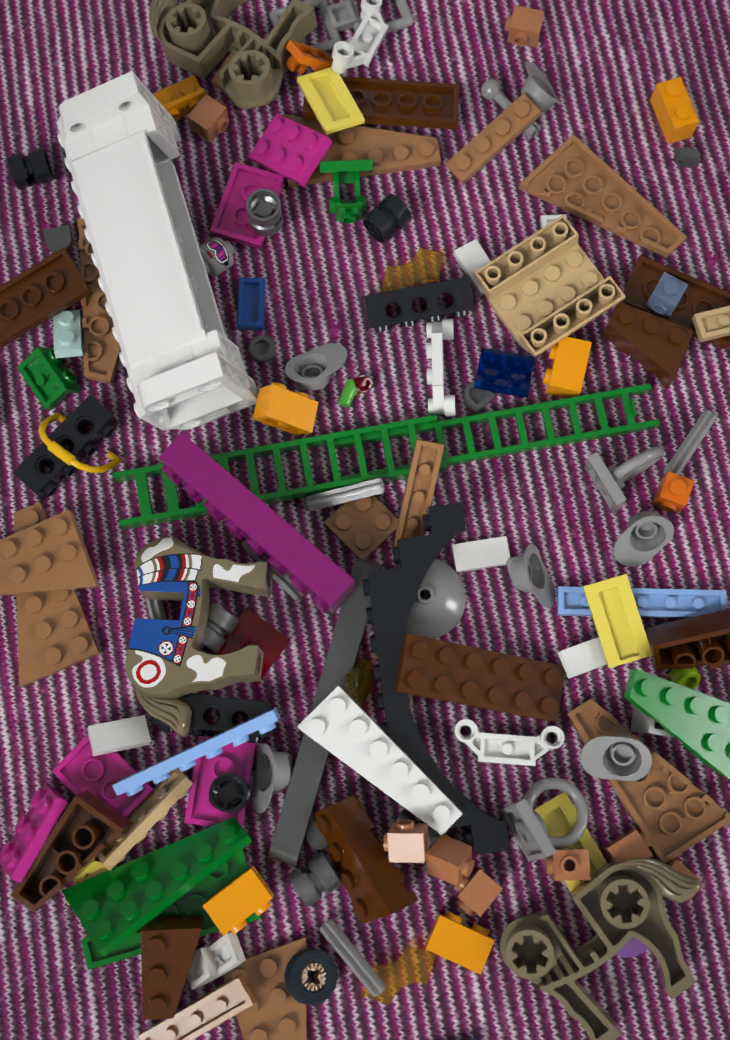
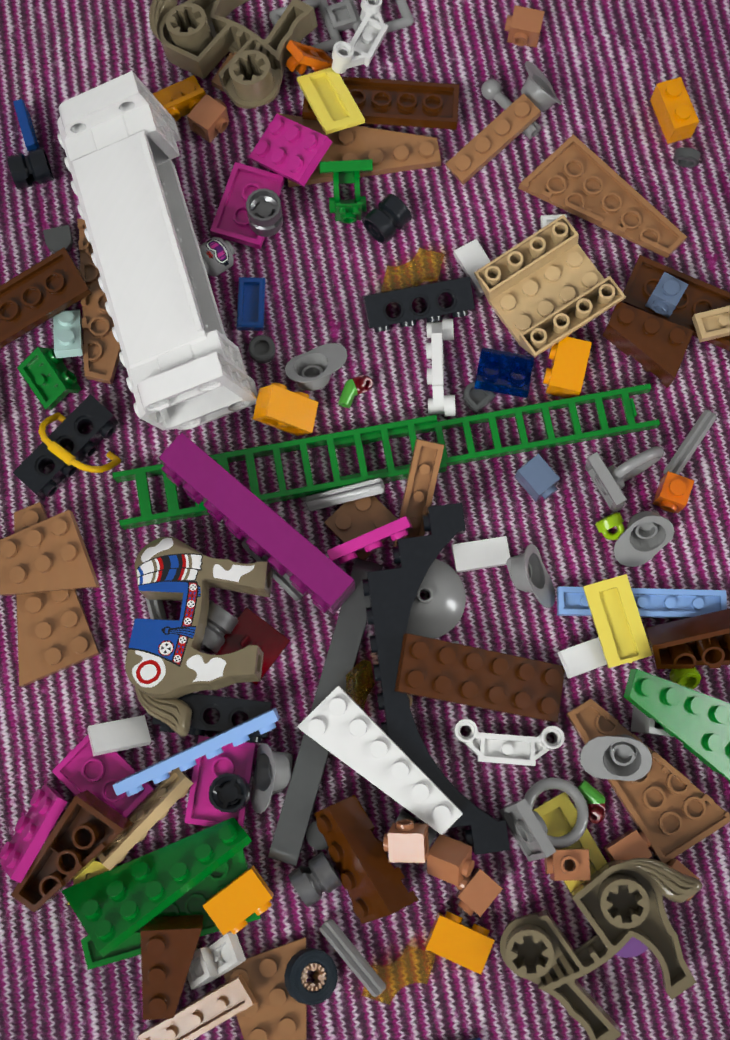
none -> blue tile [13,99,40,152]
none -> dark pink plate [327,516,413,564]
none -> sand blue brick [514,453,560,502]
none -> arm [577,780,606,824]
none -> lime tile [595,512,625,541]

